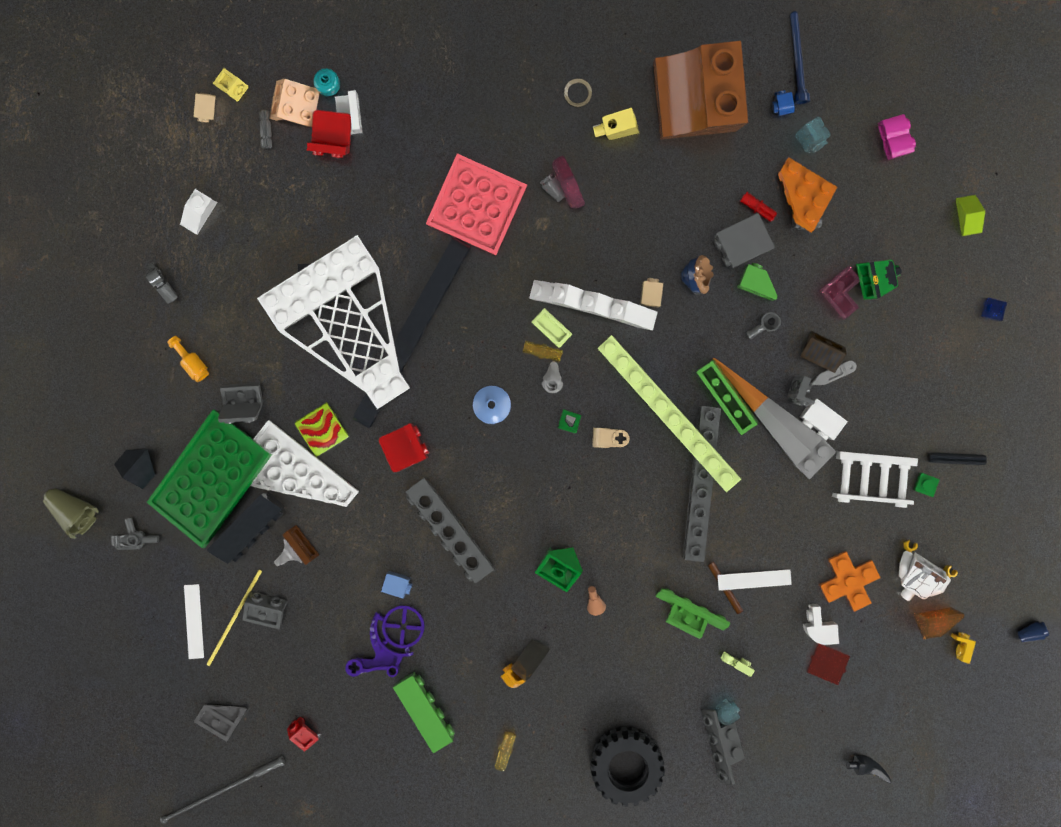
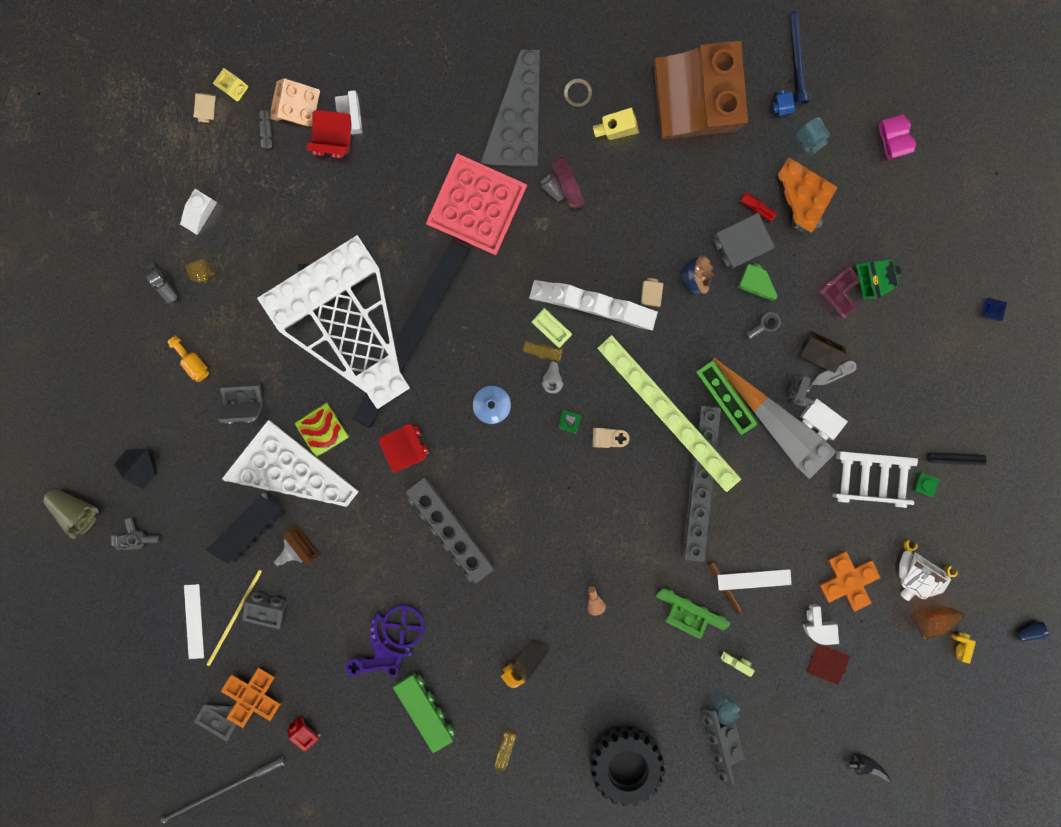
green plate [147,409,272,548] -> none
teal head [313,68,340,96] -> none
medium blue brick [381,571,412,598] -> none
green slope [535,548,583,592] -> none
lime slope [956,195,985,236] -> none
none -> clear yellow plate [185,259,213,283]
none -> orange plate [221,668,281,728]
none -> dark grey wing [480,50,540,167]

